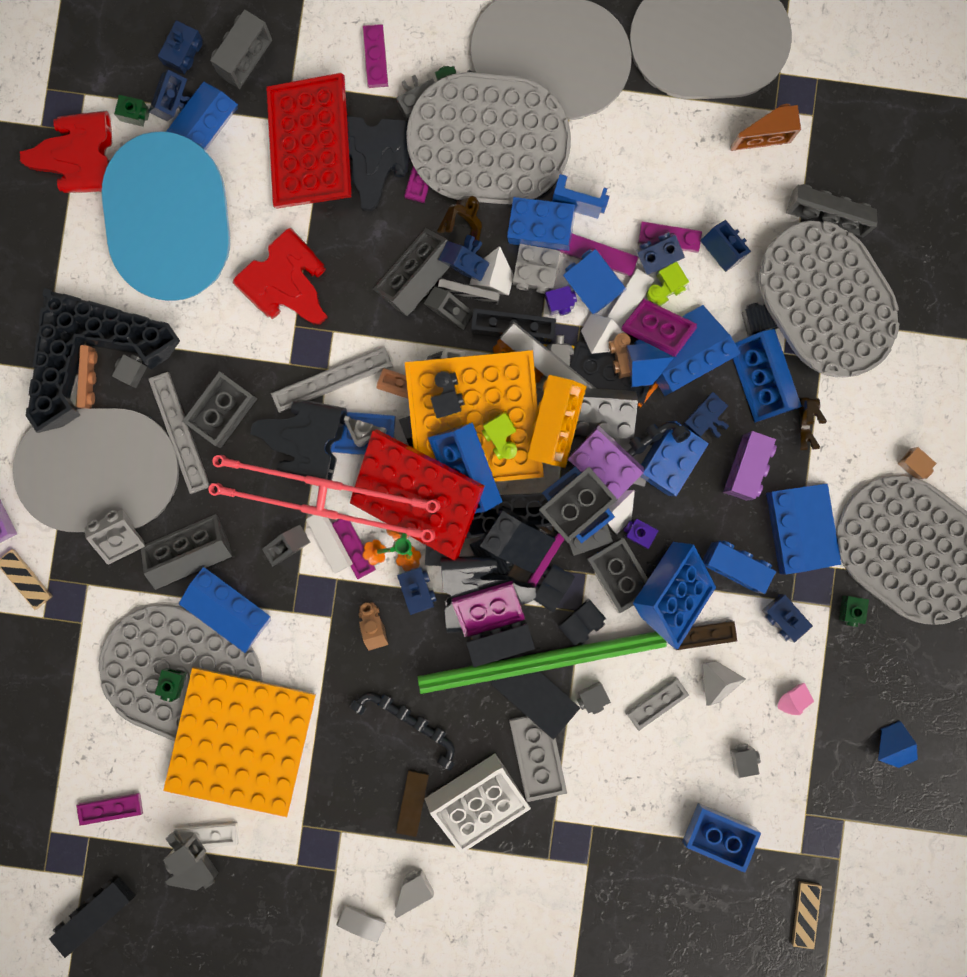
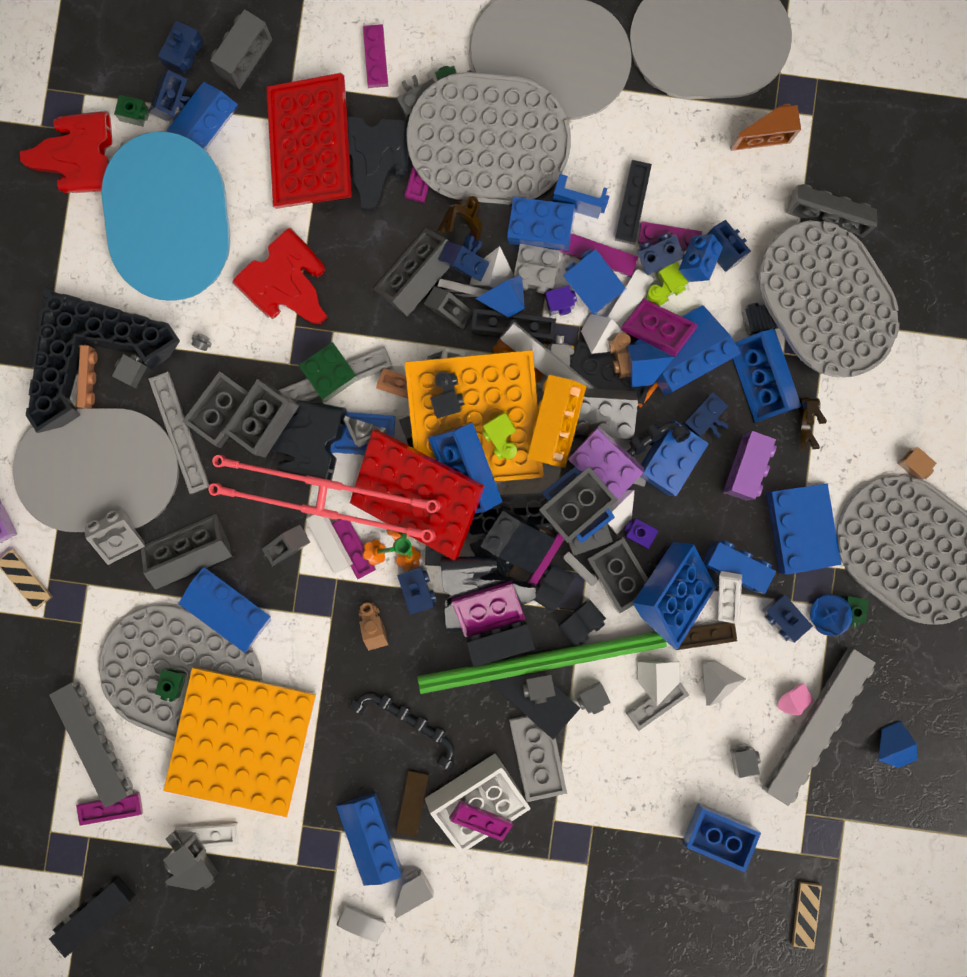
none -> dark grey brick [49,682,134,808]
none -> dark grey plate [191,334,212,351]
none -> dark grey brick [224,379,299,457]
none -> dark green brick [298,342,359,402]
none -> blue slope [336,792,403,886]
none -> magenta tile [449,801,513,841]
none -> blue slope [475,276,525,317]
none -> dark grey brick [522,675,555,704]
none -> light grey tile [562,551,598,586]
none -> black plate [615,160,652,245]
none -> white slope [638,661,680,706]
none -> blue brick [679,234,723,282]
none -> white tile [718,571,742,624]
none -> light grey brick [762,648,875,806]
none -> blue tile [810,594,853,636]

